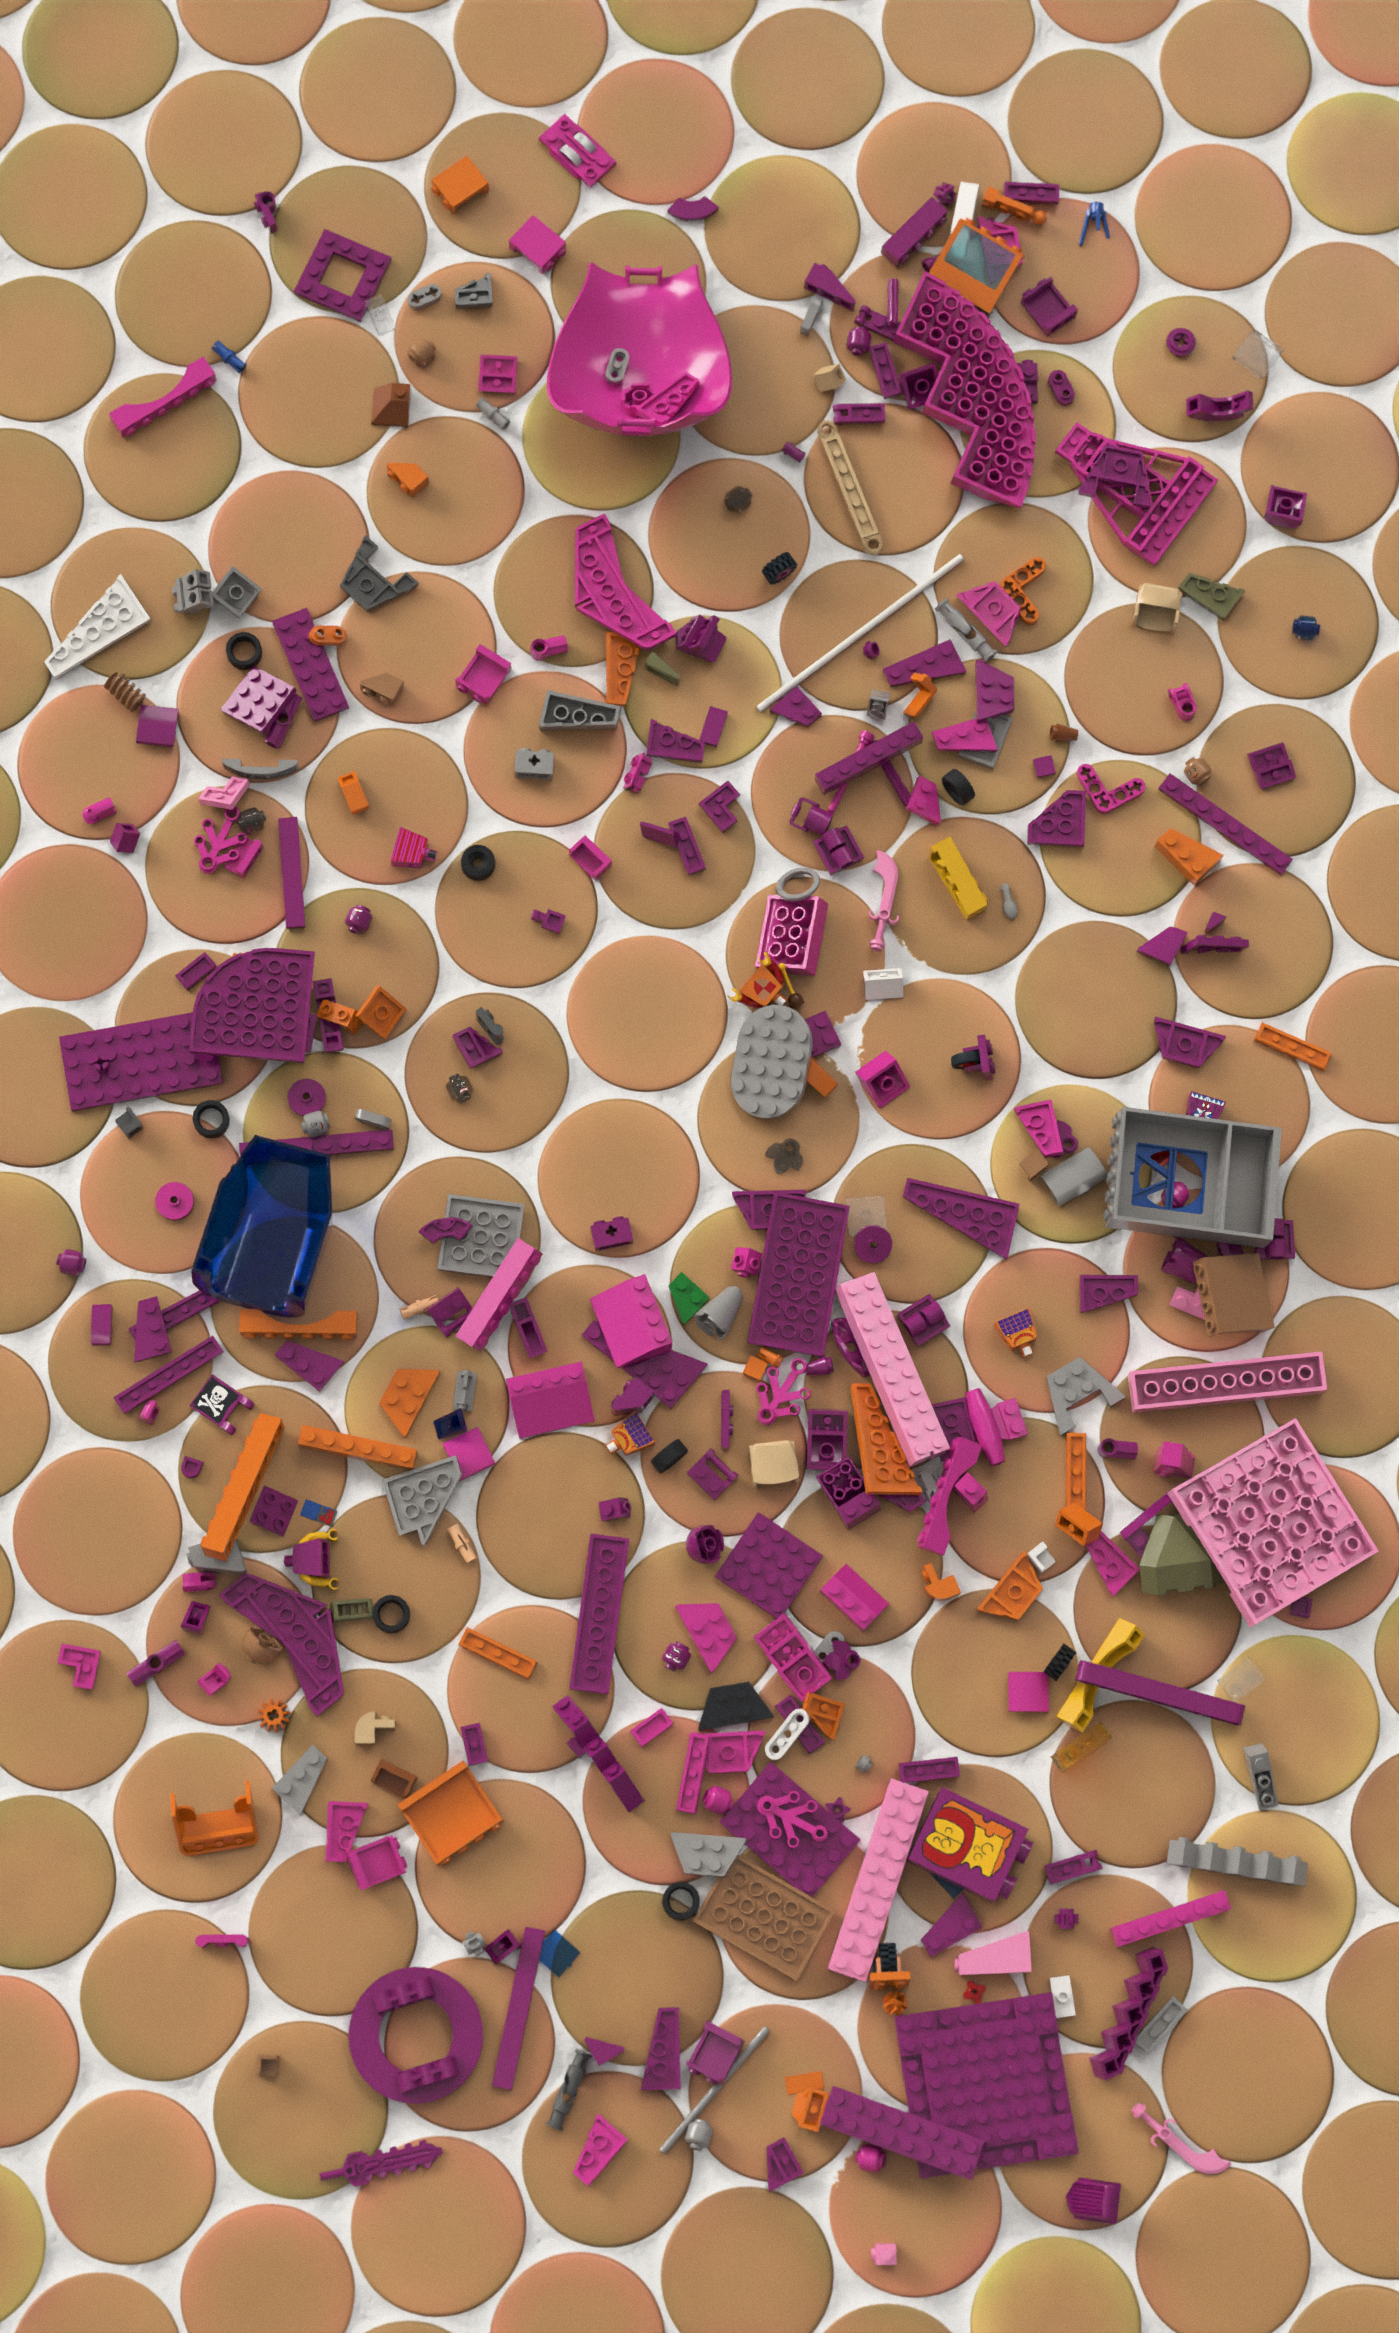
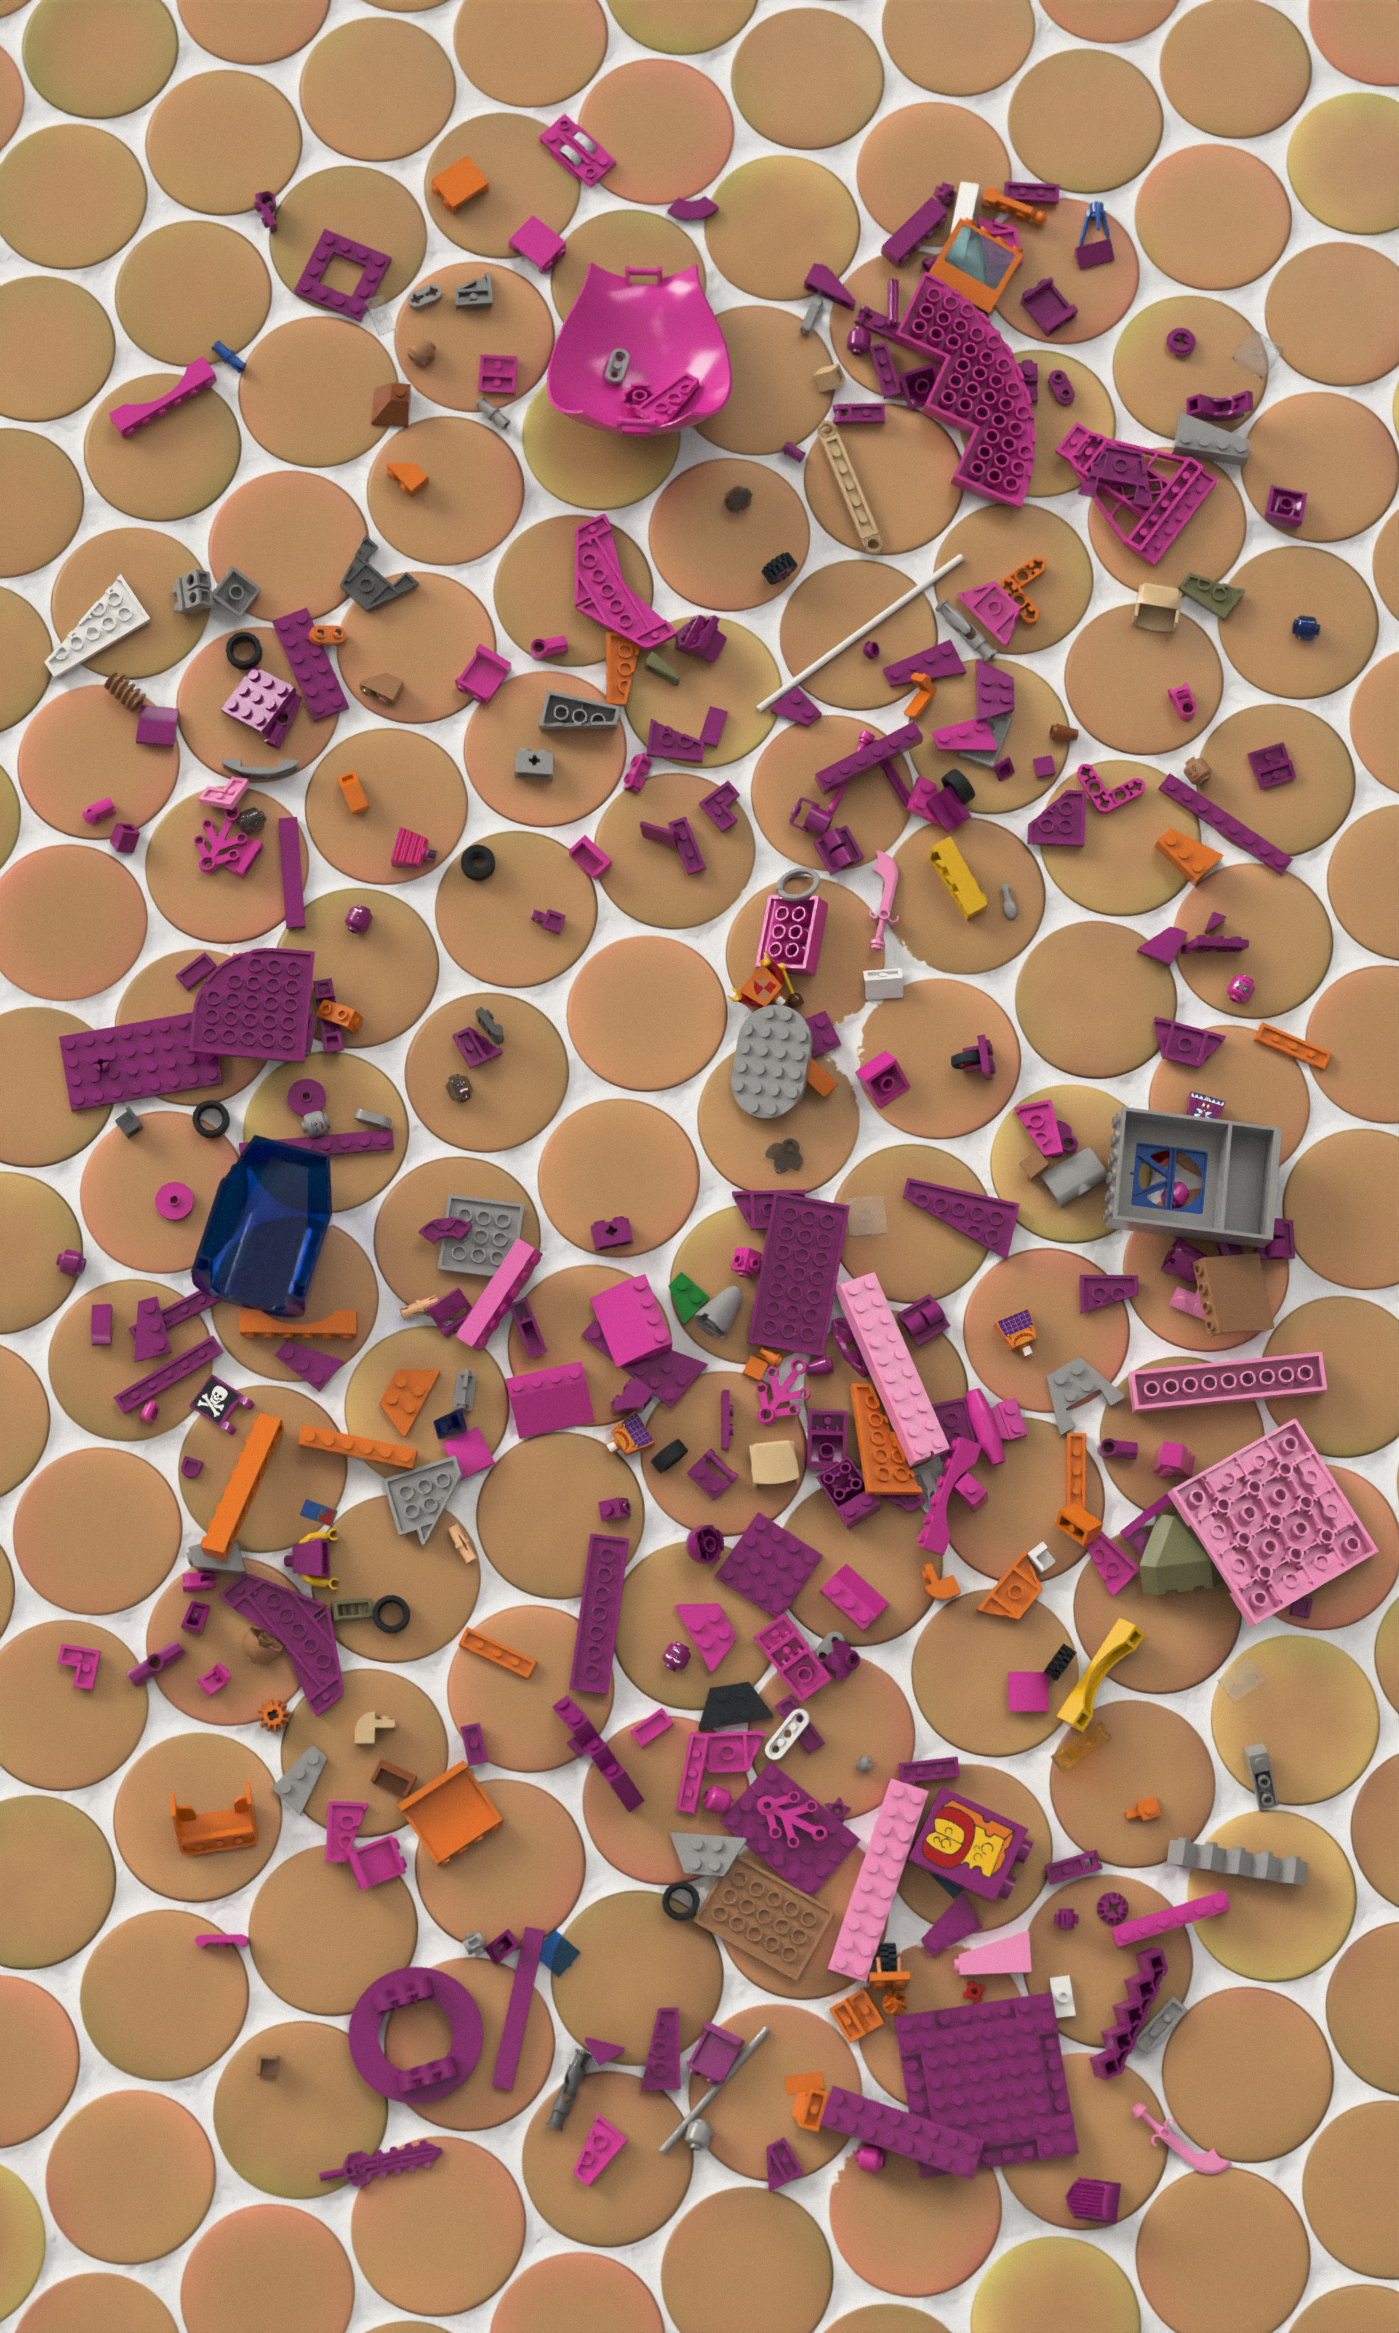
magenta hinge [249,1485,298,1537] -> none
orange plate [355,986,407,1039] -> none
orange wing [802,1692,845,1740] -> none
magenta plate [854,1225,892,1263] -> none
light grey slope [867,689,890,720] -> none
bright pink brick [871,2243,896,2265] -> none
magenta beam [1075,1660,1245,1725] -> none
none -> orange slope [829,1987,886,2044]
none -> magenta panel [927,785,971,832]
none -> magenta slope [993,757,1015,781]
none -> magenta slope [1074,239,1115,269]
none -> magenta gear [1097,1892,1129,1924]
none -> orange plate [1125,1796,1162,1821]
none -> light grey wedge [1172,412,1251,466]
none -> dark pink head [1227,974,1255,1004]

